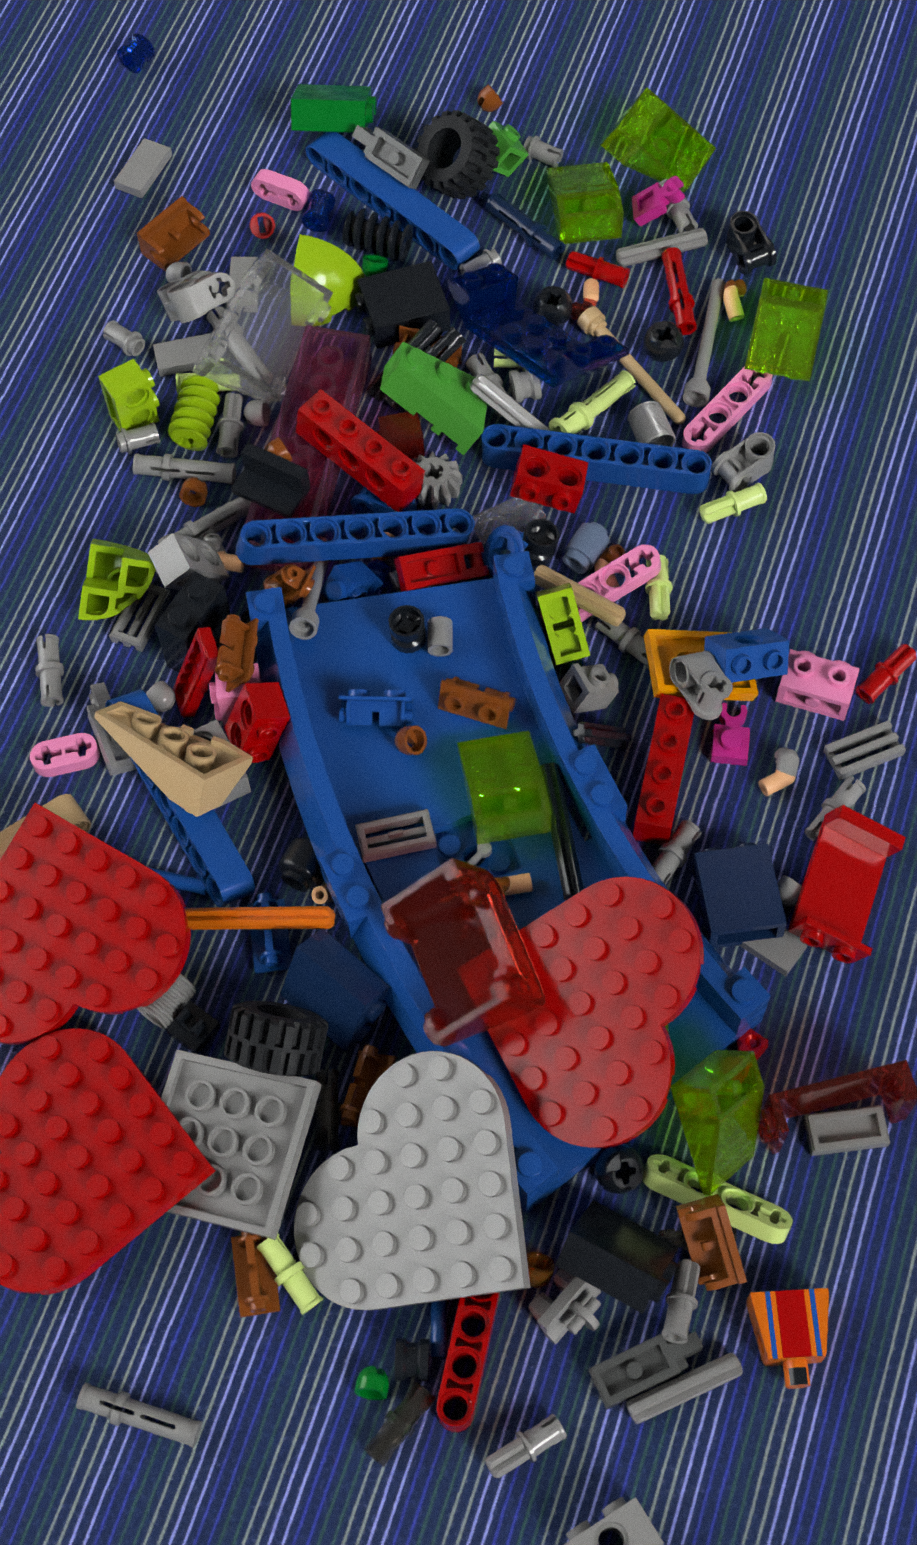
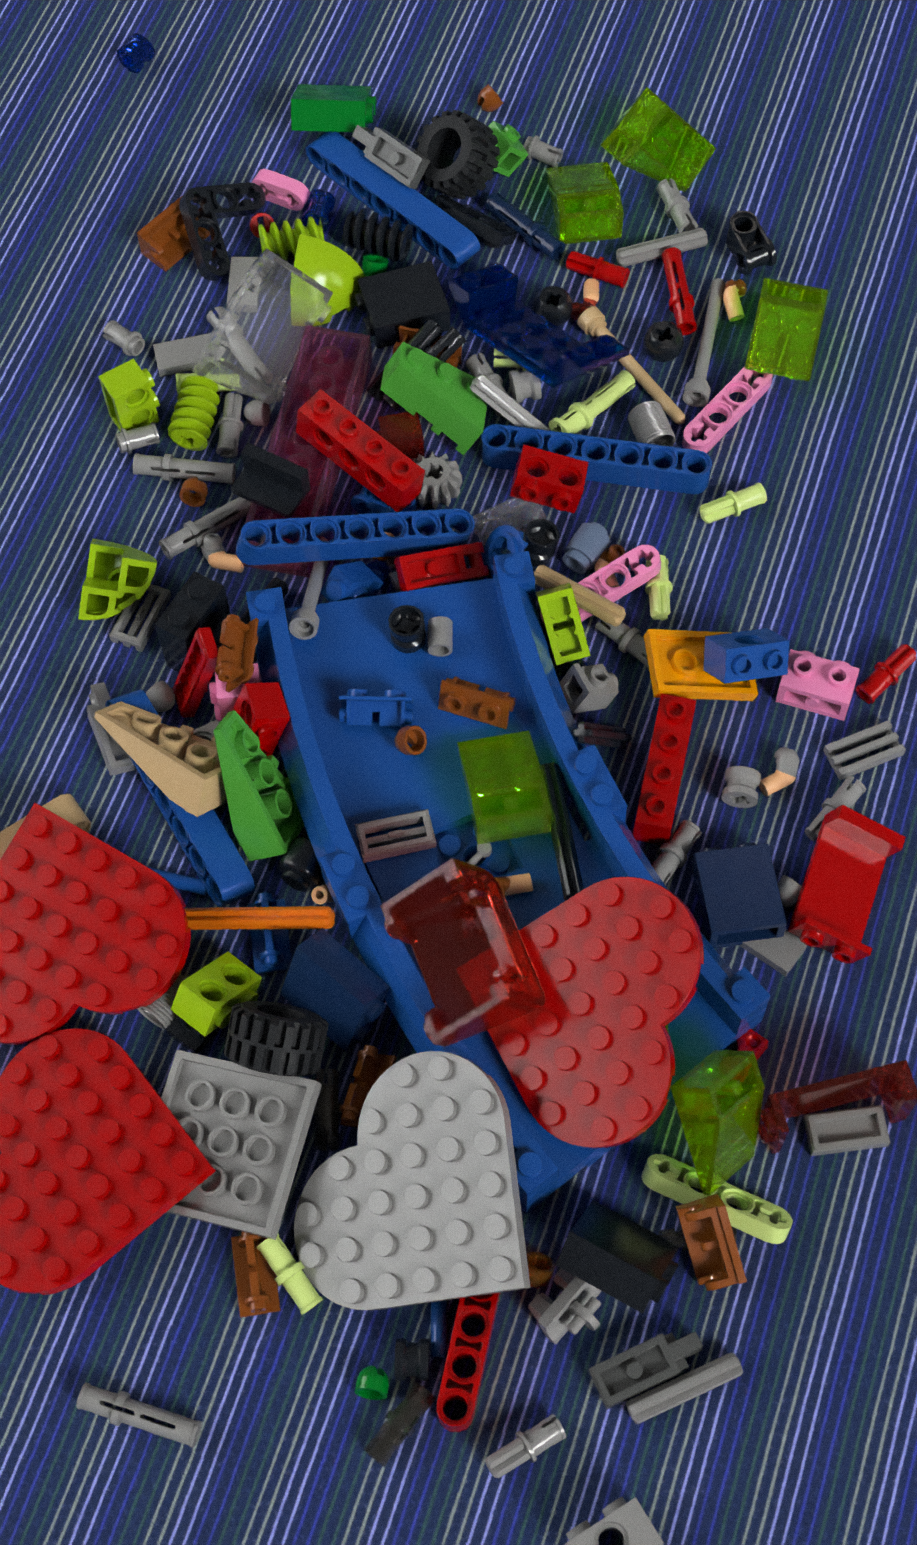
bright pink beam [30,733,100,777] -> none
light grey pin [35,634,64,707] -> none
light grey tile [114,138,172,198] -> none
light grey brick [148,533,229,590] -> none
light grey piece [157,270,235,323] -> none
light grey hinge [165,262,192,282] -> none
dark orange hinge [263,564,316,606] -> none
dark orange hinge [264,437,293,461] -> none
light grey pin [459,249,502,282] -> none
black piece [594,1144,644,1194] -> none
dark pink plate [632,176,685,227] -> none
light grey axle [661,1259,700,1344] -> none
light grey piece [669,651,733,720] -> none
light grey piece [711,432,775,492] -> none
dark pink plate [711,703,750,766] -> none
torso [746,1288,829,1389] -> none
none -> lime brick [170,951,262,1037]
none -> black beam [179,182,266,281]
none -> bright green wedge [213,710,304,862]
none -> lime piece [258,216,324,264]
none -> black hinge [434,195,517,248]
none -> light grey wheel [721,766,761,808]

